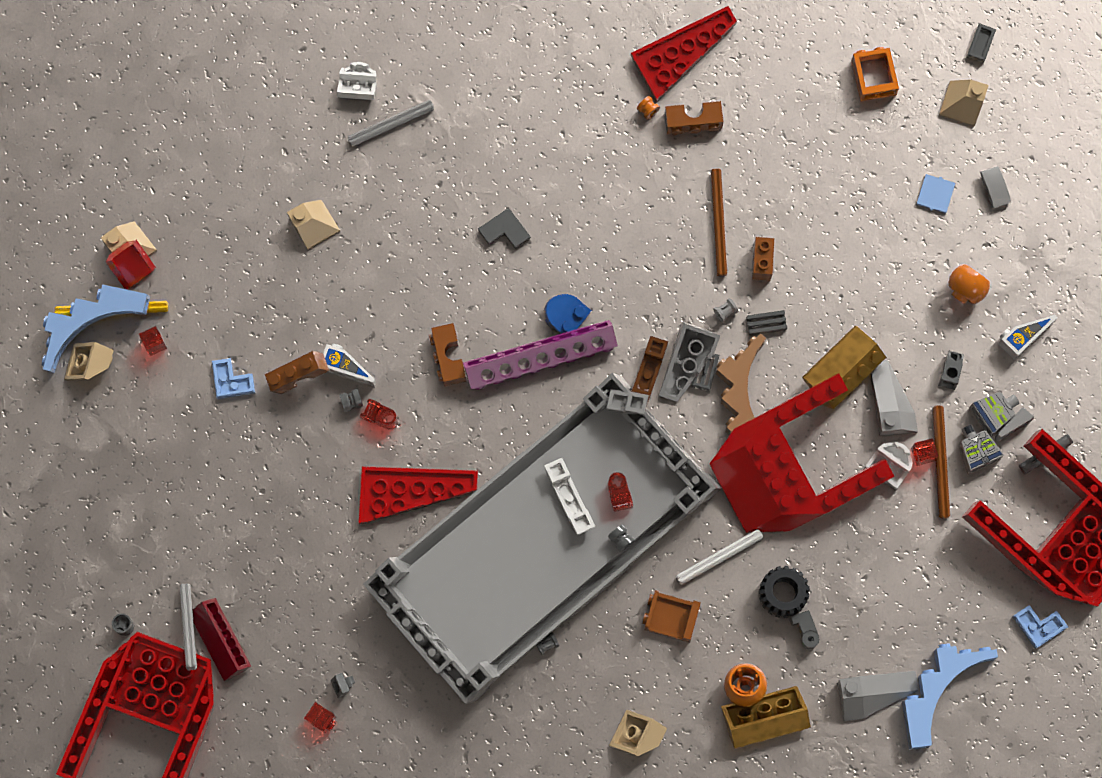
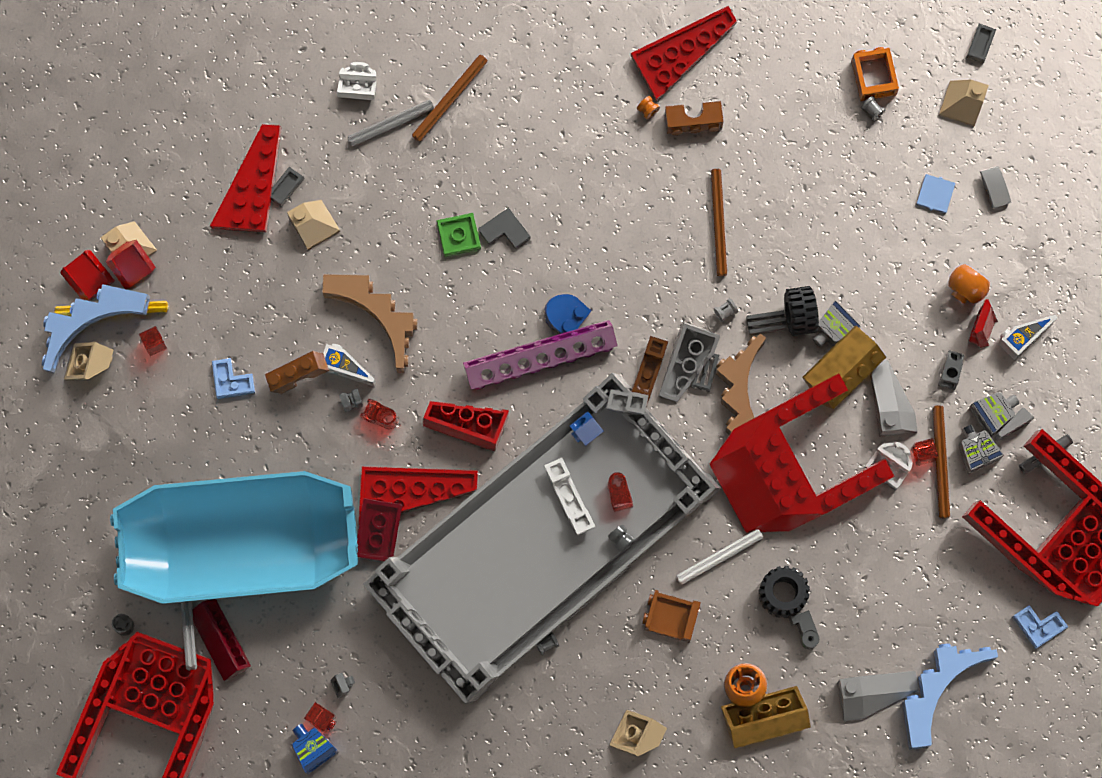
dark orange arch [429,323,467,387] -> none
dark orange brick [752,237,775,281] -> none
none -> red slope [60,250,115,301]
none -> medium azure cylinder [110,471,358,604]
none -> red wing [210,124,282,233]
none -> dark grey tile [271,167,305,207]
none -> blue torso [292,724,338,775]
none -> medium nougat arch [323,274,418,373]
none -> dark red plate [357,498,402,561]
none -> dark orange axle [412,54,488,142]
none -> red wedge [423,401,509,452]
none -> bright green tile [436,213,481,257]
none -> blue brick [570,412,604,446]
none -> black tyre [784,286,819,336]
none -> light grey torso [813,300,861,347]
none -> light grey bush [861,96,886,121]
none -> red slope [968,299,998,348]

